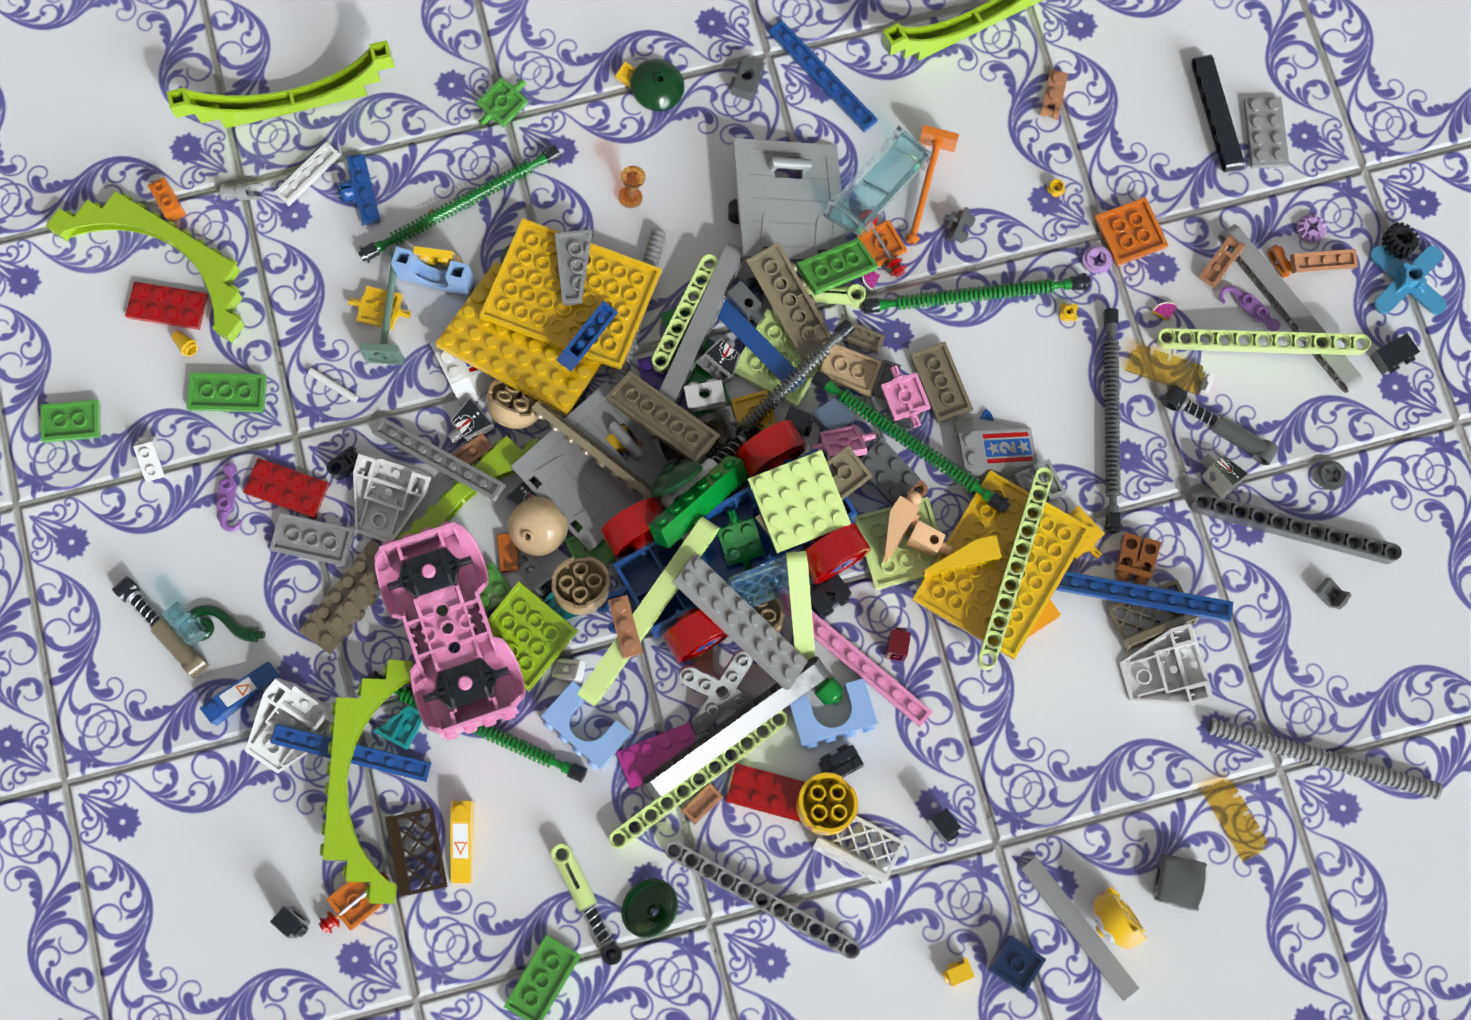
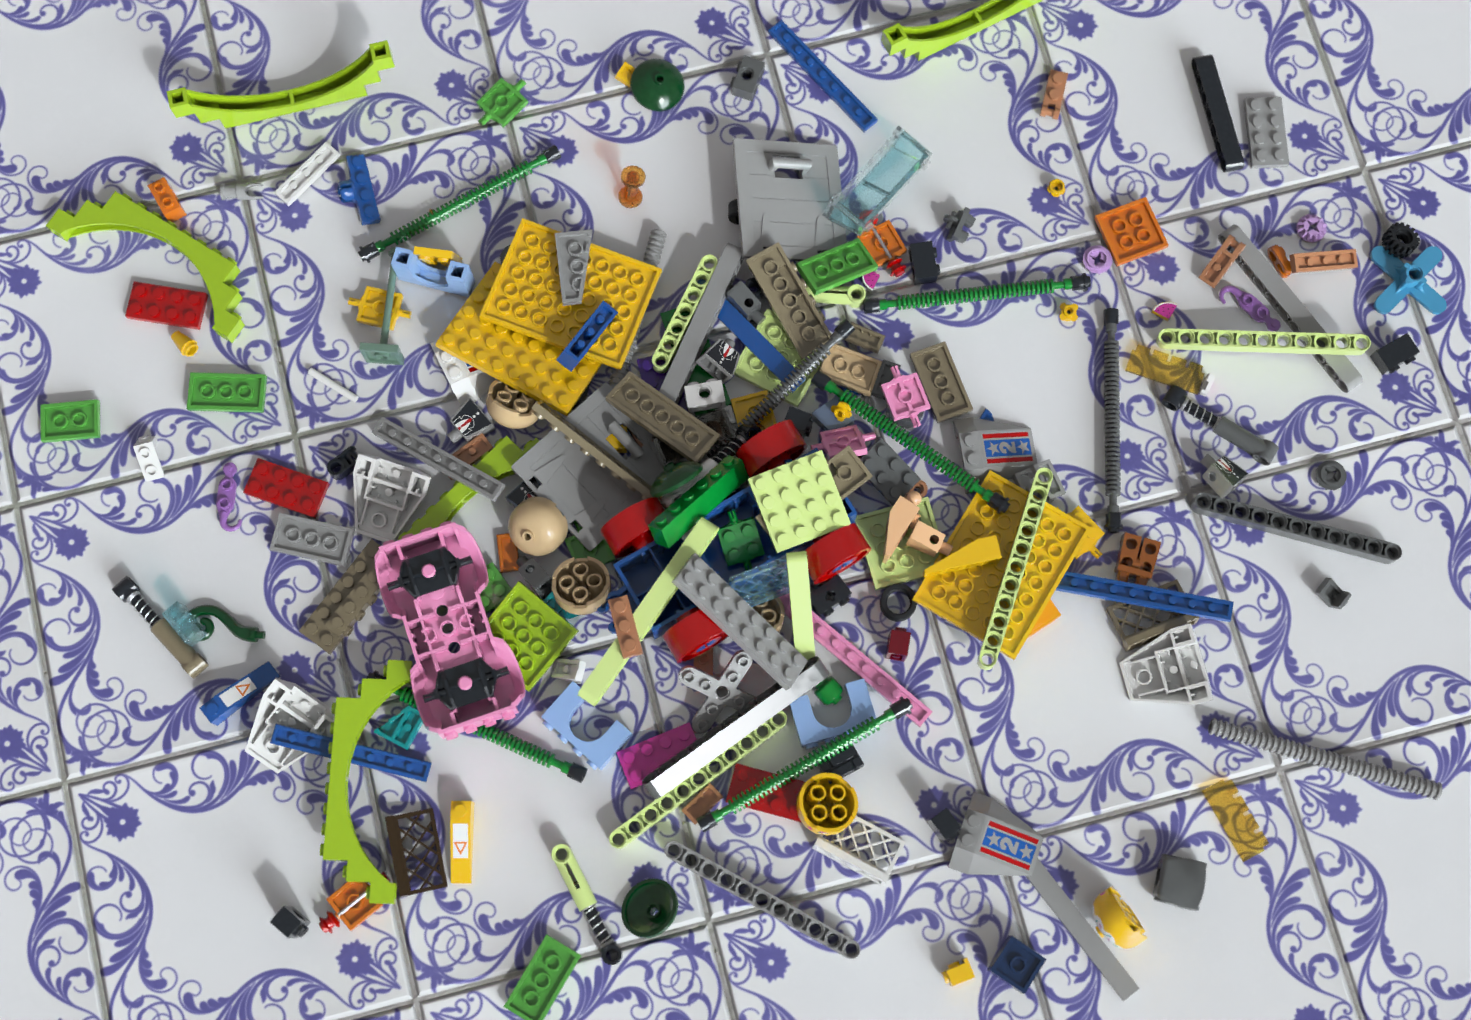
orange tile [905,125,959,245] -> none
none -> green hose [696,696,913,832]
none -> yellow plate [831,402,852,422]
none -> black tyre [880,583,917,622]
none -> black brick [908,241,940,285]
none -> light grey wedge [948,792,1044,876]

